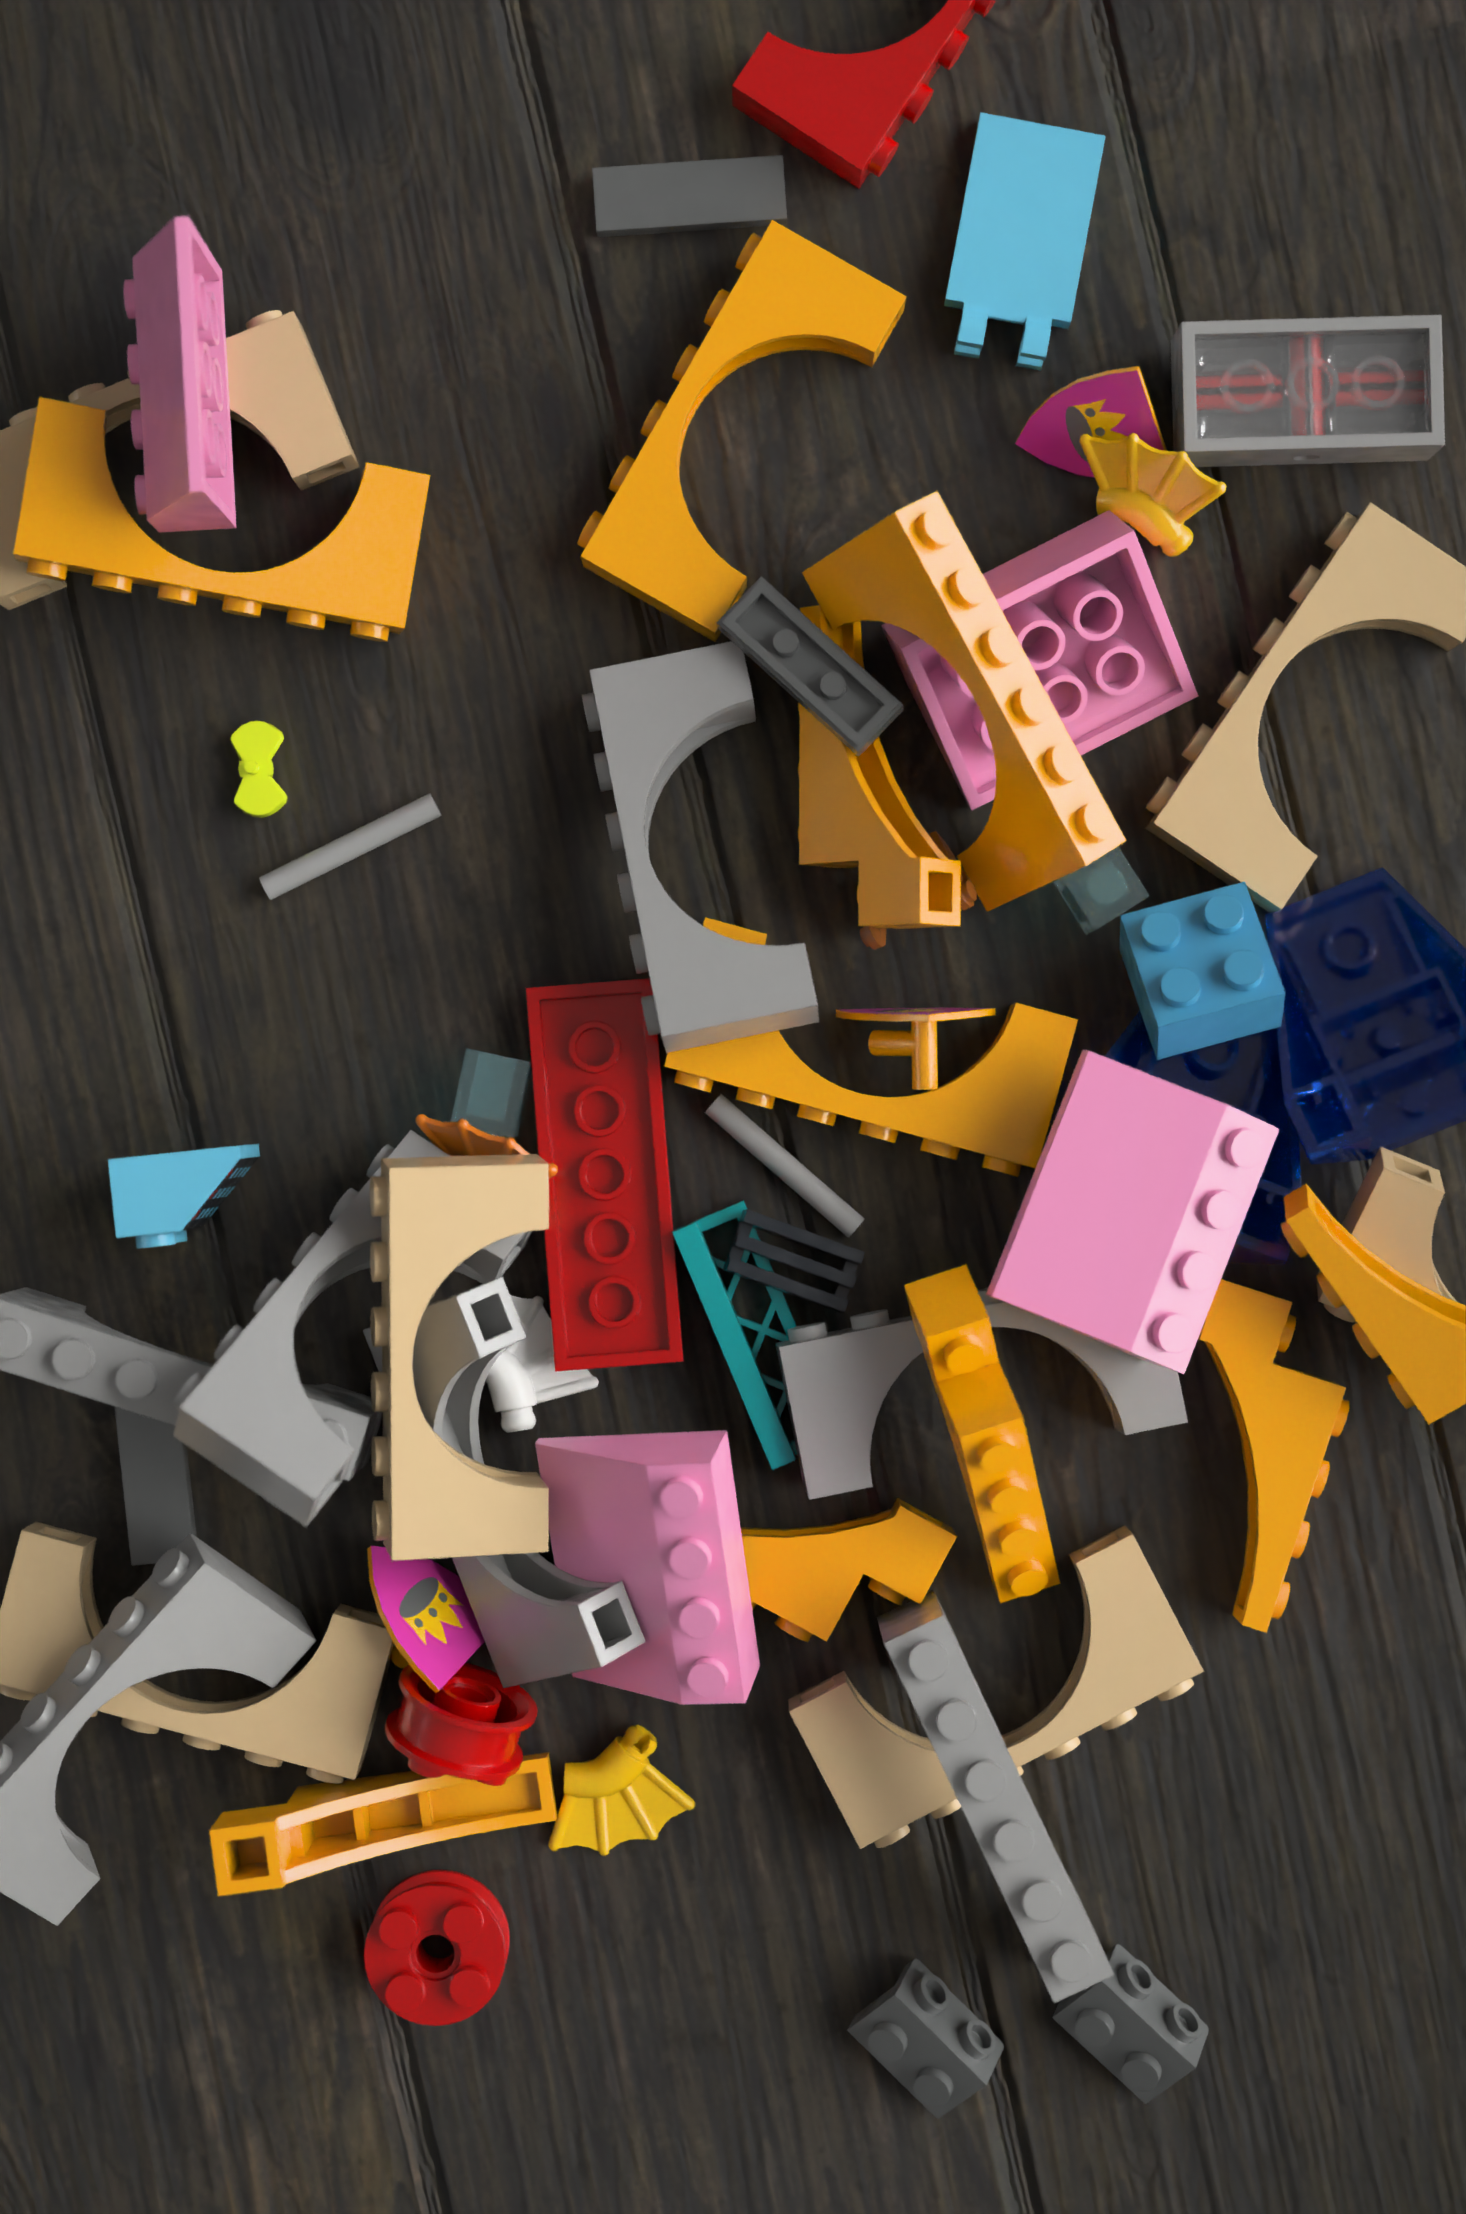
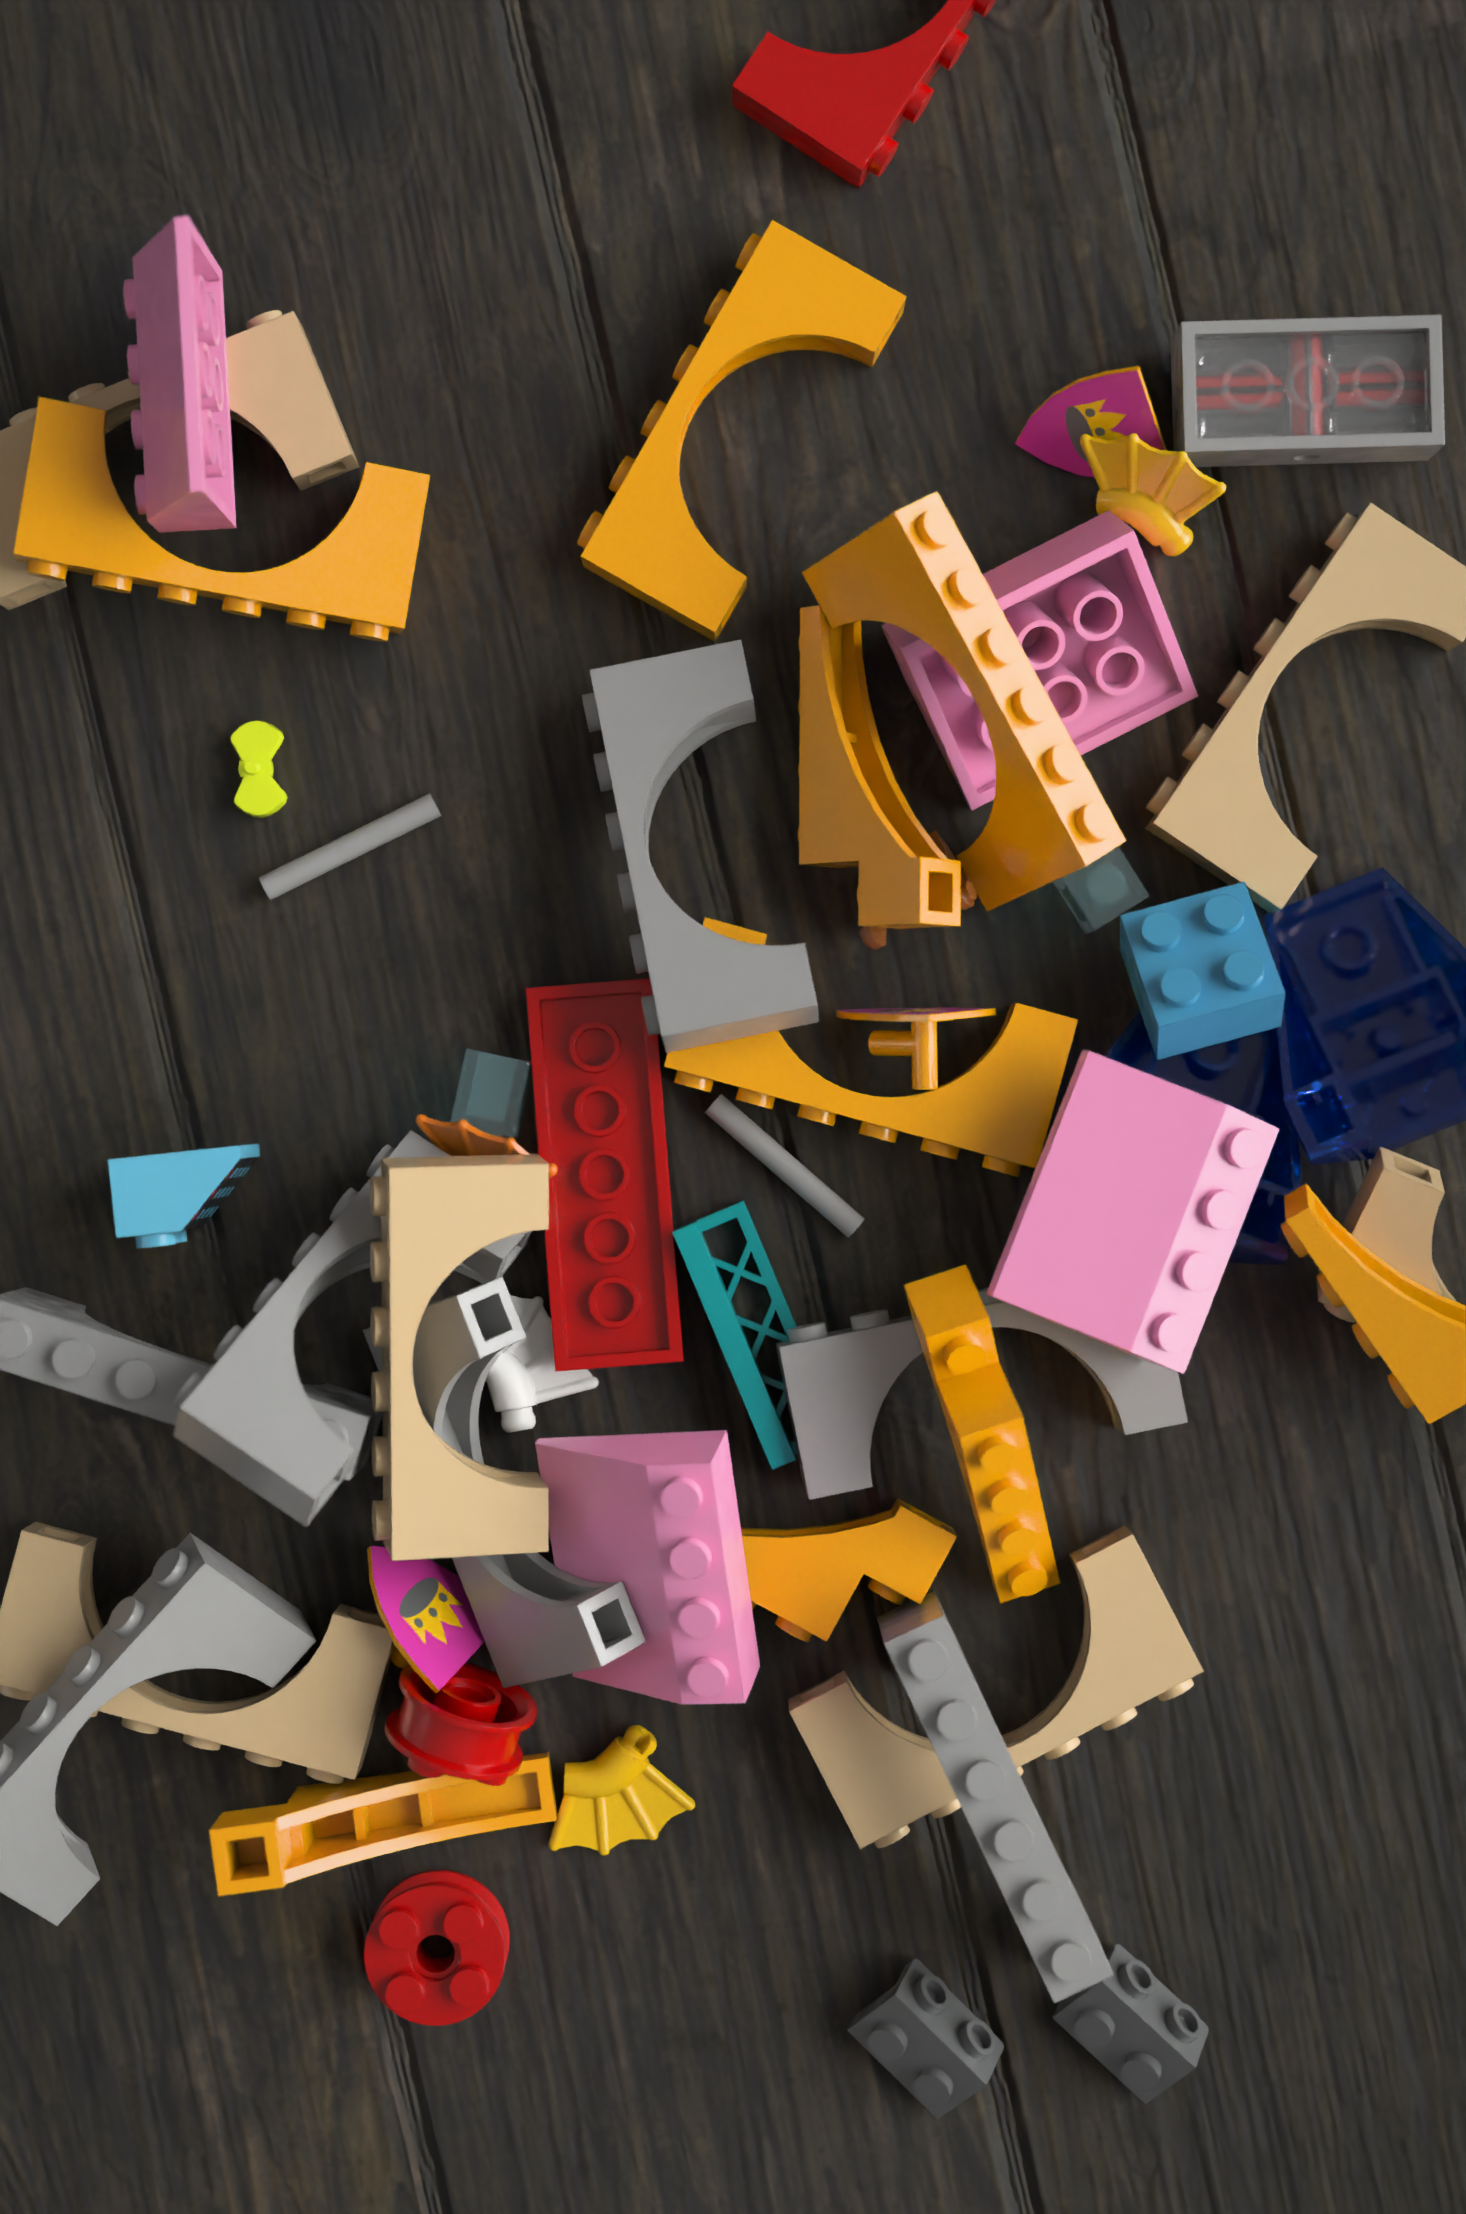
dark grey tile [114,1406,196,1566] -> none
dark grey tile [592,155,787,238] -> none
dark grey tile [717,576,903,757] -> none
black tile [723,1209,865,1313] -> none
medium azure tile [944,112,1106,371] -> none
light orange arch [1198,1279,1349,1633] -> none

